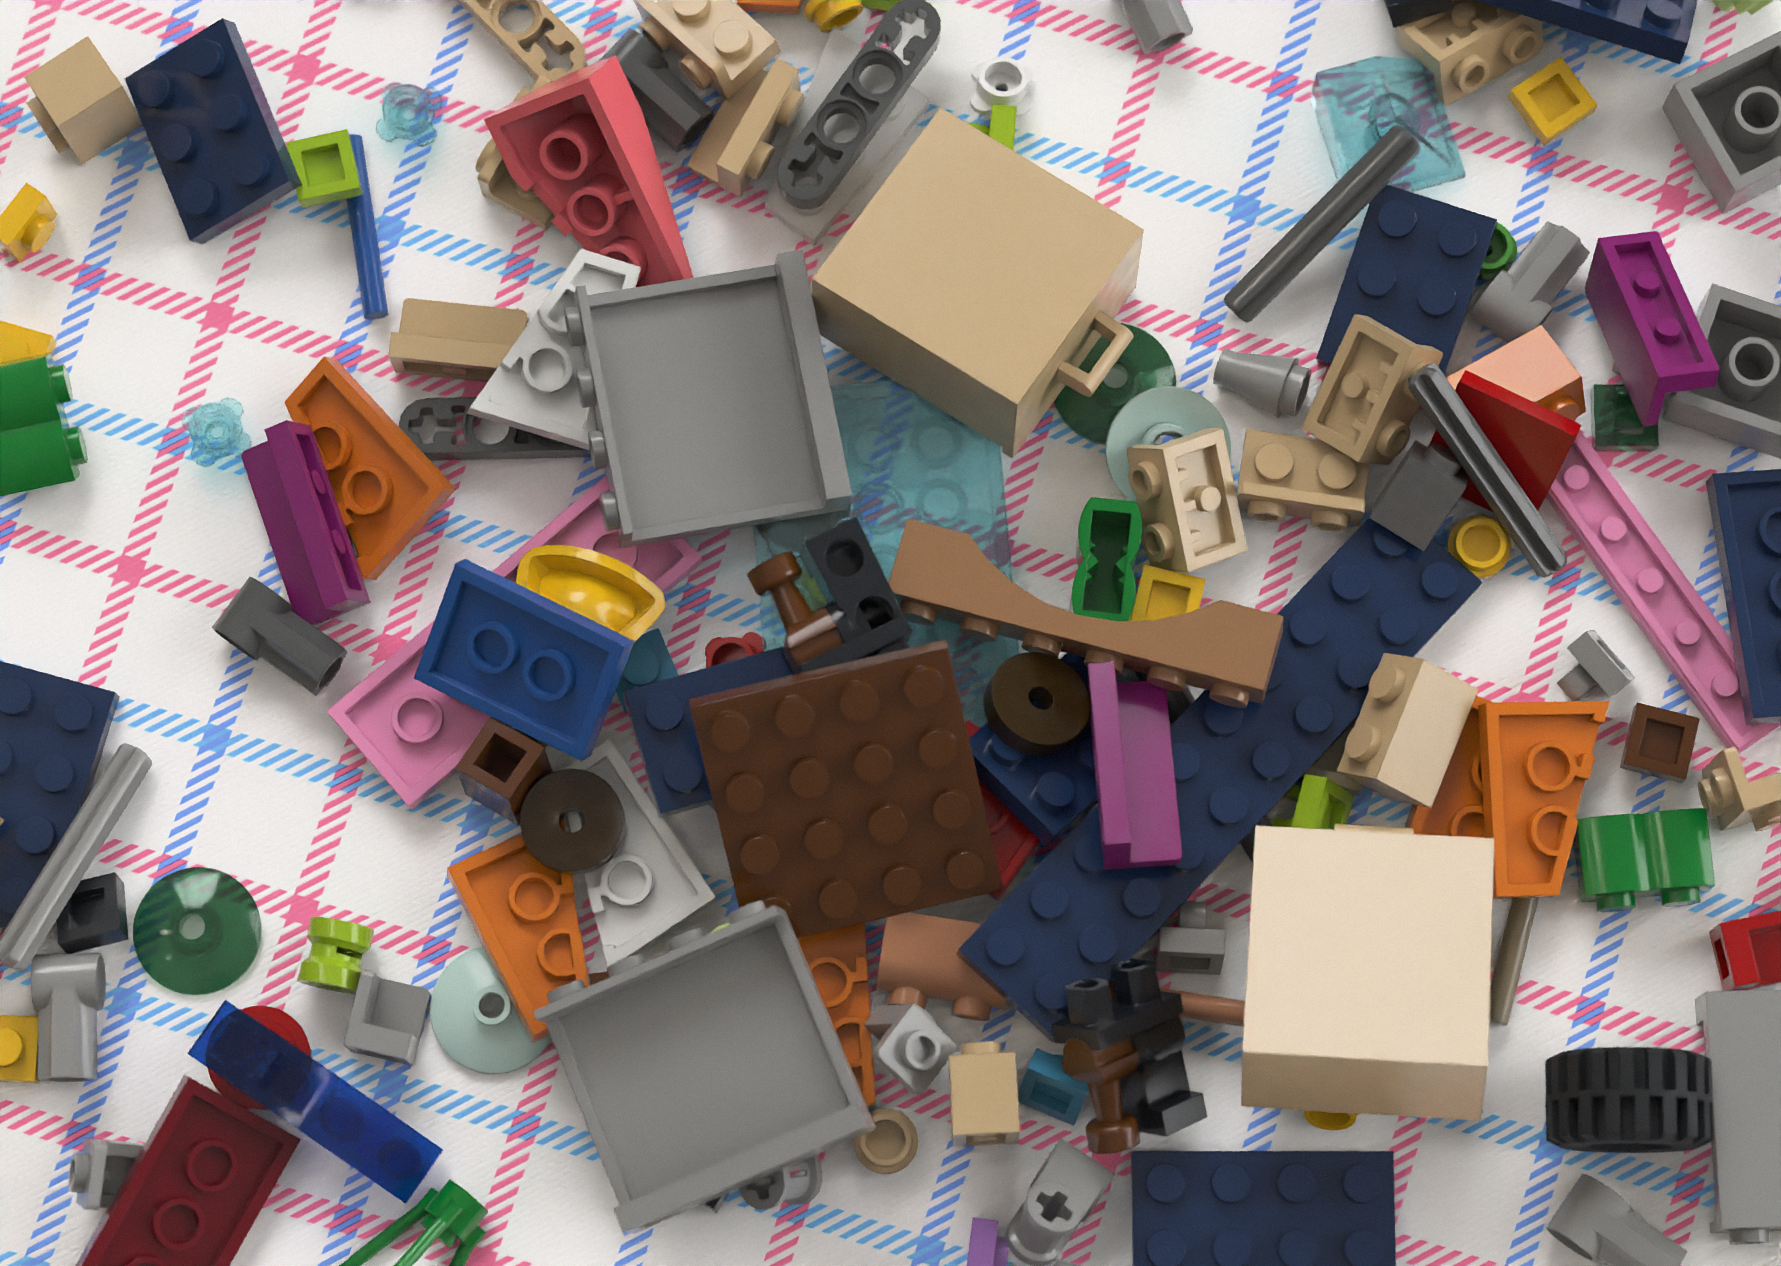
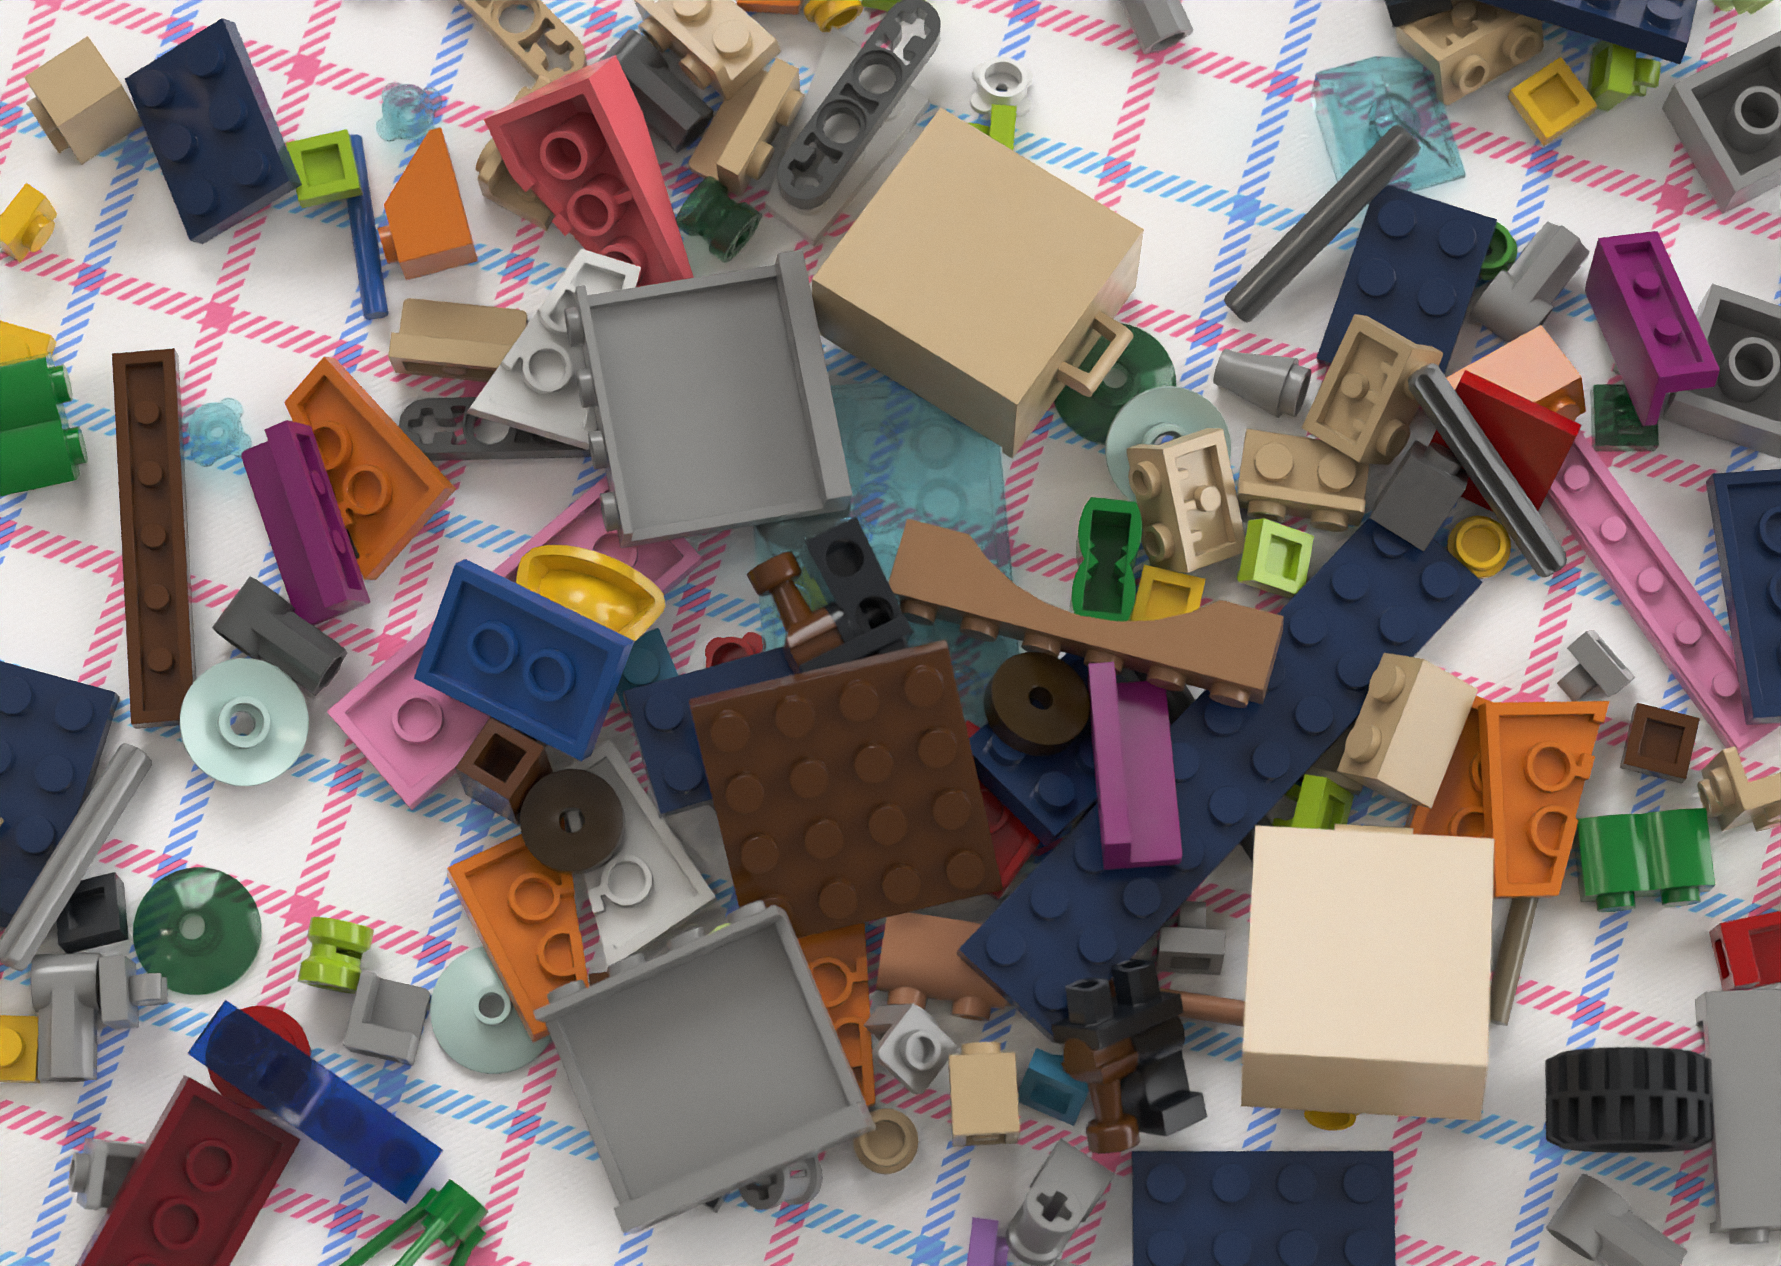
none -> light grey tile [99,955,169,1029]
none -> reddish brown plate [112,348,197,729]
none -> light aqua dish [179,658,309,787]
none -> orange slope [378,127,478,280]
none -> clear green wheel [676,176,762,263]
none -> lime tile [1236,518,1314,599]
none -> lime tile [1587,40,1661,111]

